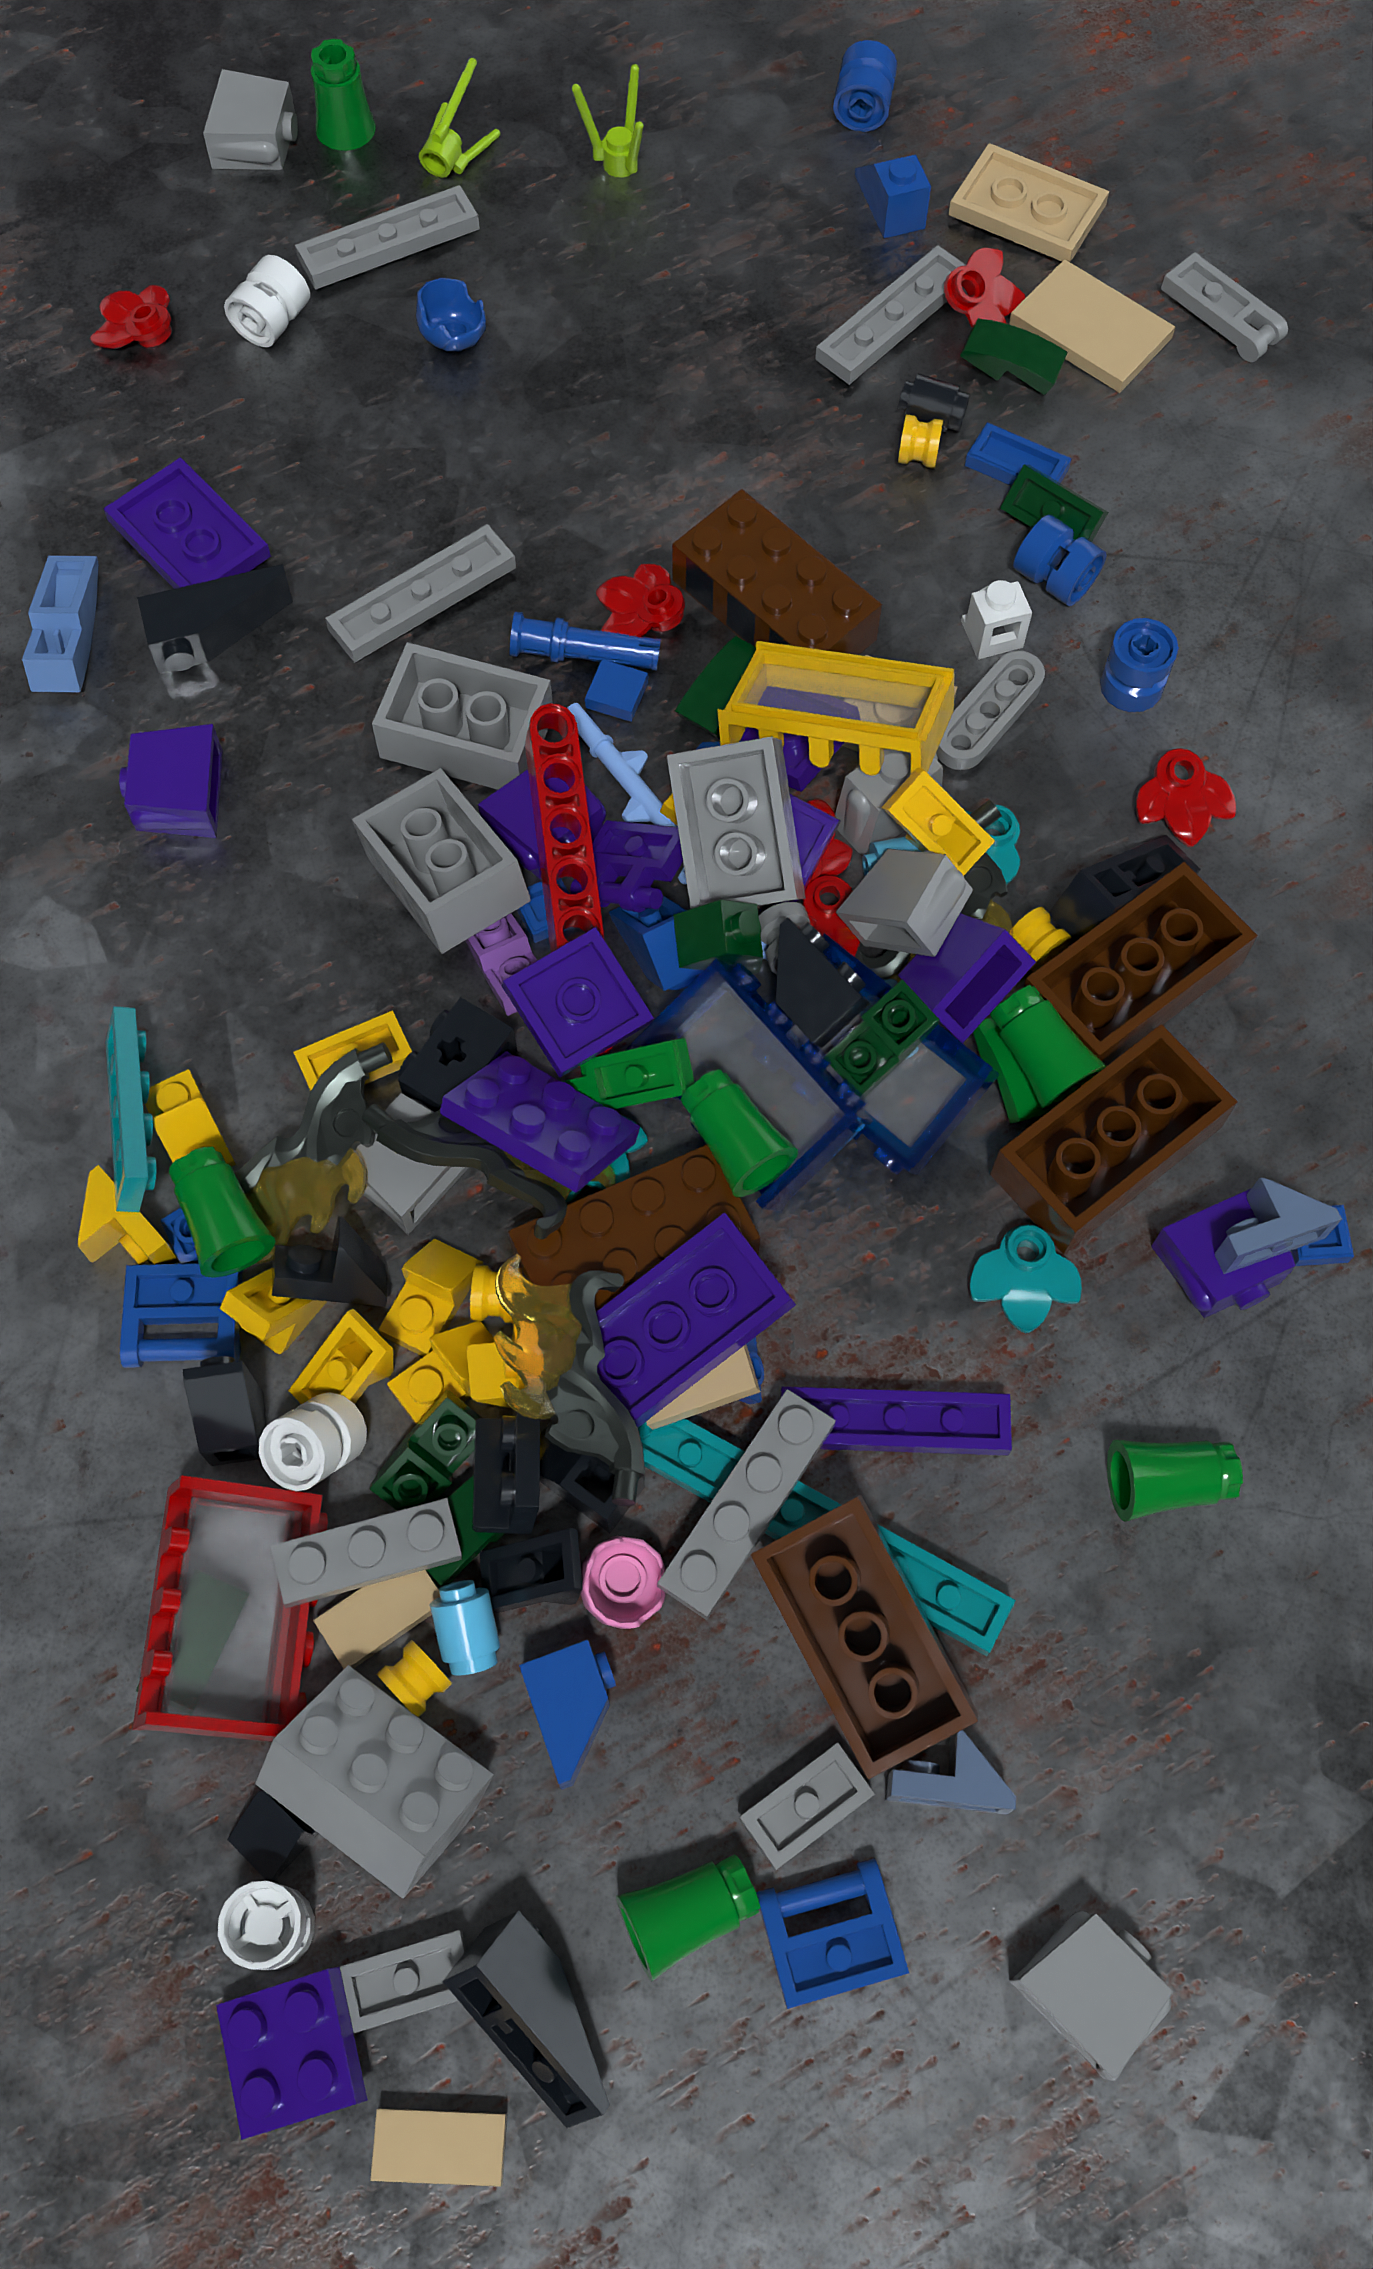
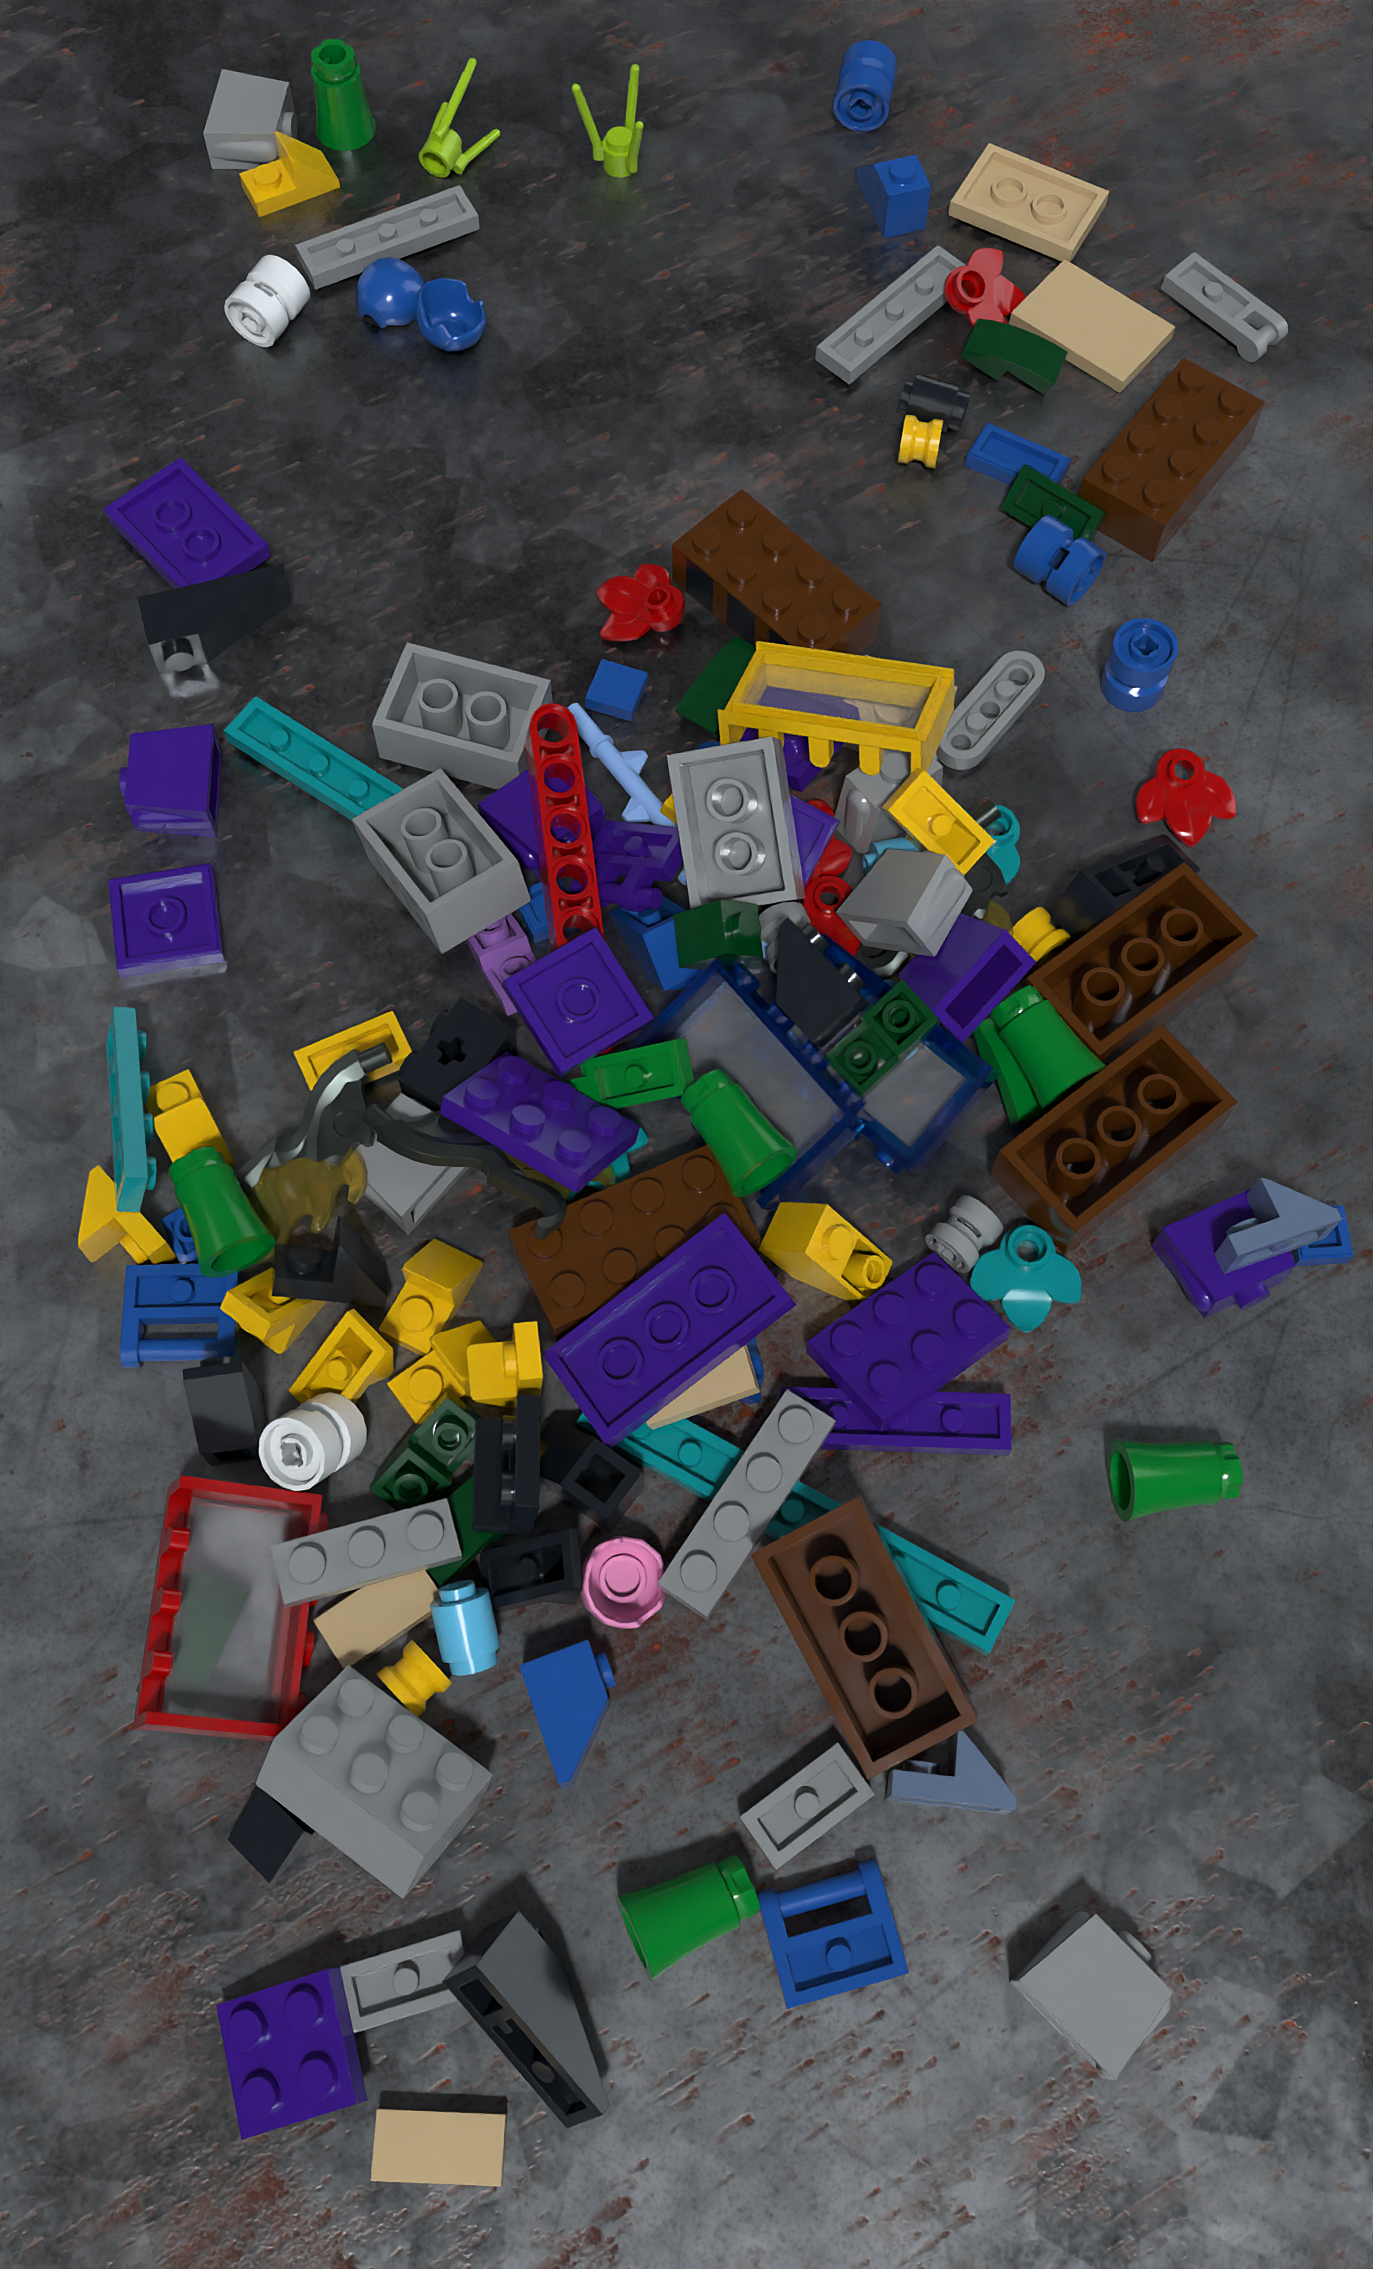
medium blue slope [22,555,99,692] -> none
red plate [90,285,172,348] -> none
white wheel [218,1881,315,1970] -> none
light grey plate [325,524,516,663] -> none
yellow wheel [470,1264,522,1323] -> none
piece [494,1254,645,1506] -> none
blue pin [509,612,661,671] -> none
white brick [961,580,1032,660] -> none
none -> dark purple tile [108,863,225,978]
none -> teal plate [223,696,403,821]
none -> yellow slope [239,131,340,217]
none -> blue hair [355,257,425,328]
none -> yellow slope [758,1202,893,1306]
none -> dark purple plate [806,1252,1011,1432]
none -> light grey wheel [925,1195,1003,1273]
none -> reddish brown brick [1079,357,1265,562]

